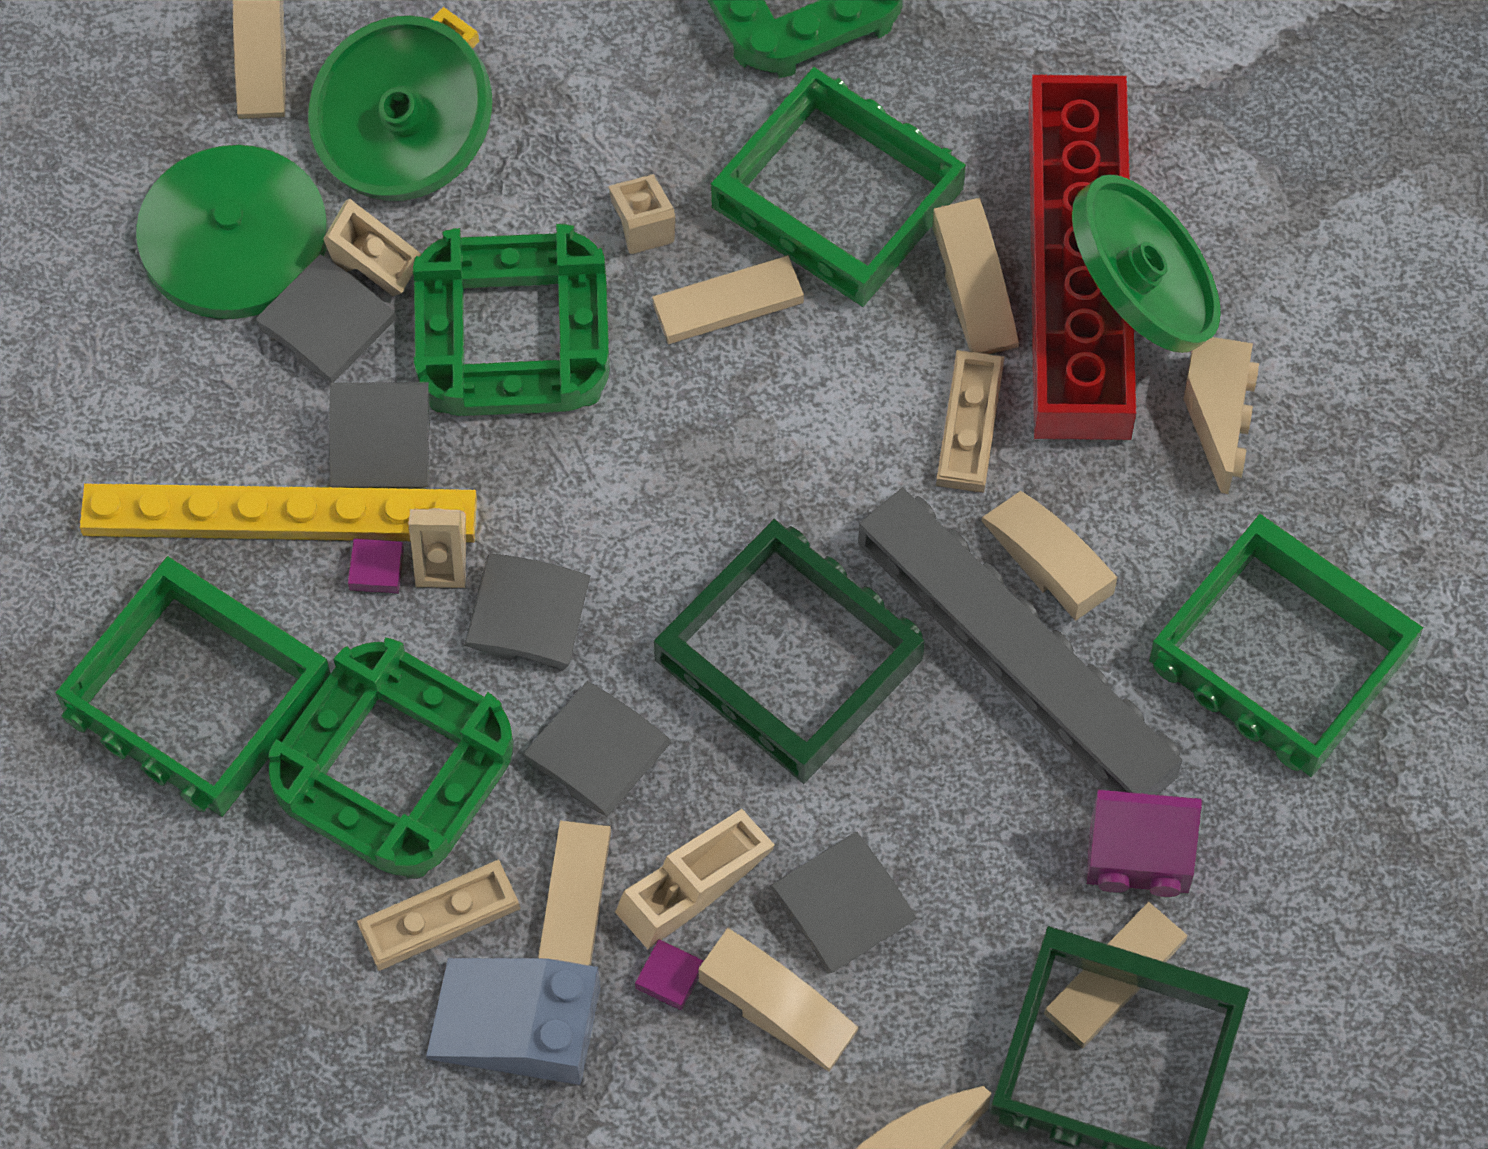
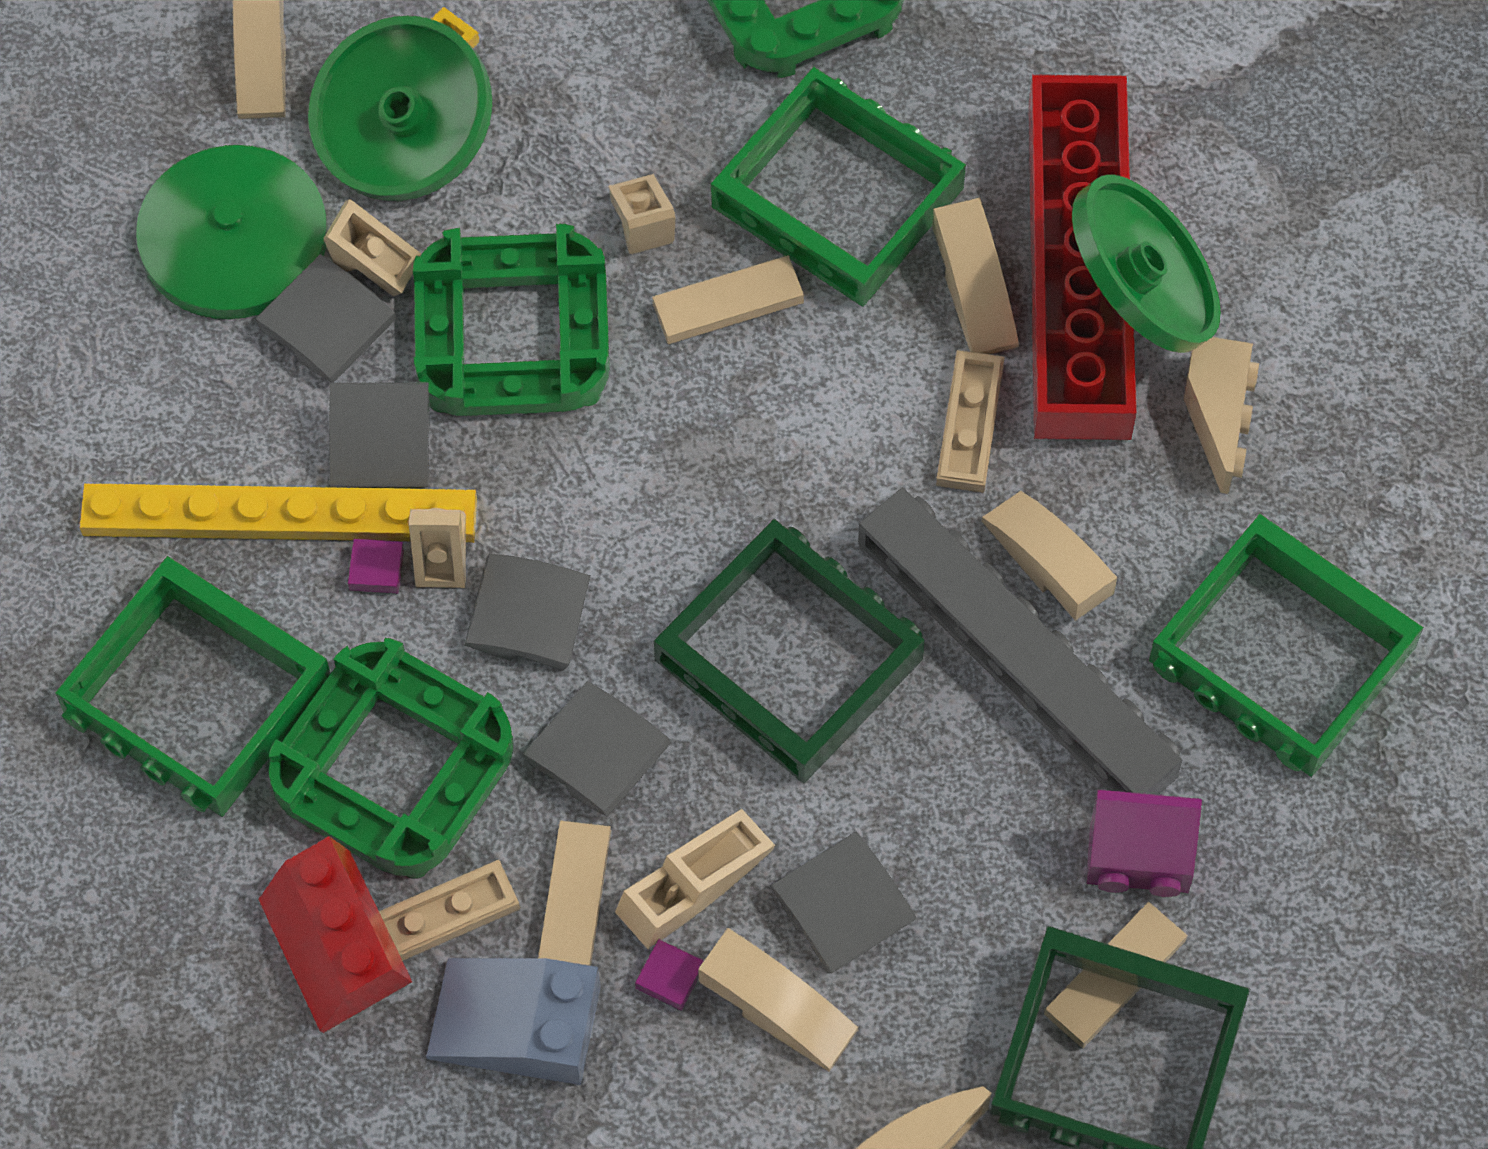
none -> red slope [258,836,412,1033]

